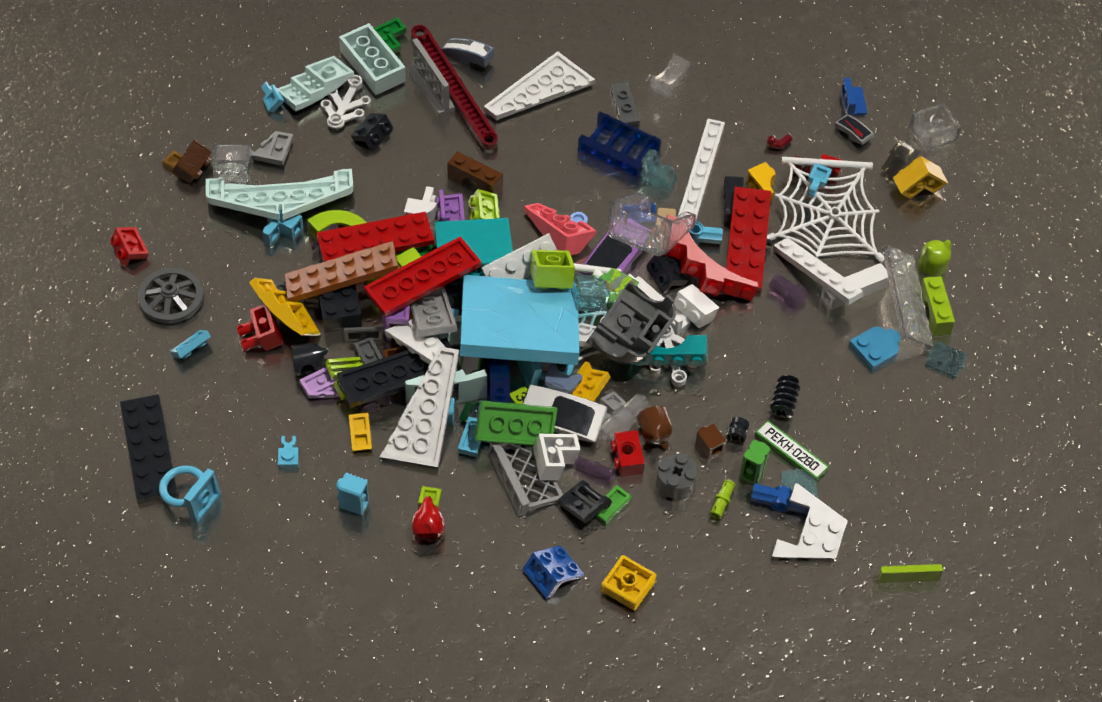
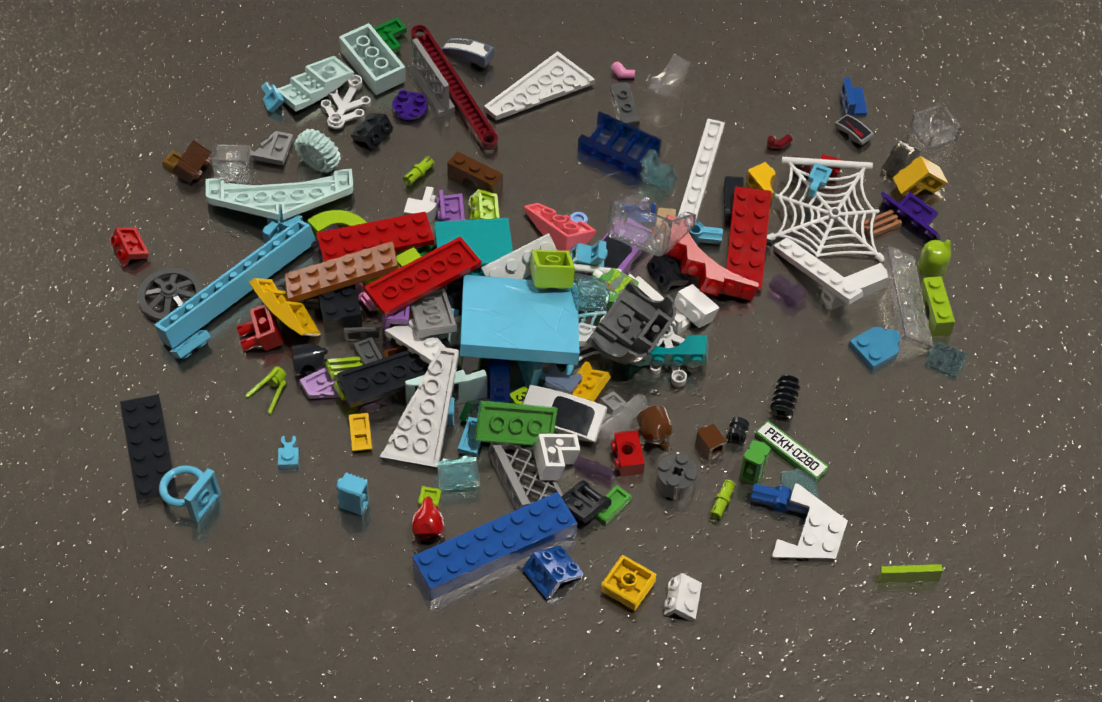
none -> medium azure brick [154,219,316,349]
none -> lime plant [245,366,287,414]
none -> light aqua gear [294,129,341,174]
none -> bright pink axle [355,282,377,312]
none -> dark purple dish [392,90,427,120]
none -> lime pin [402,156,434,186]
none -> blue brick [412,492,577,600]
none -> clear light blue brick [437,455,480,491]
none -> medium azure brick [570,240,608,267]
none -> bright pink arm [611,62,635,79]
none -> white bracket [664,573,702,621]
none -> nougat tile [864,209,902,239]
none -> dark purple bracket [881,191,941,240]

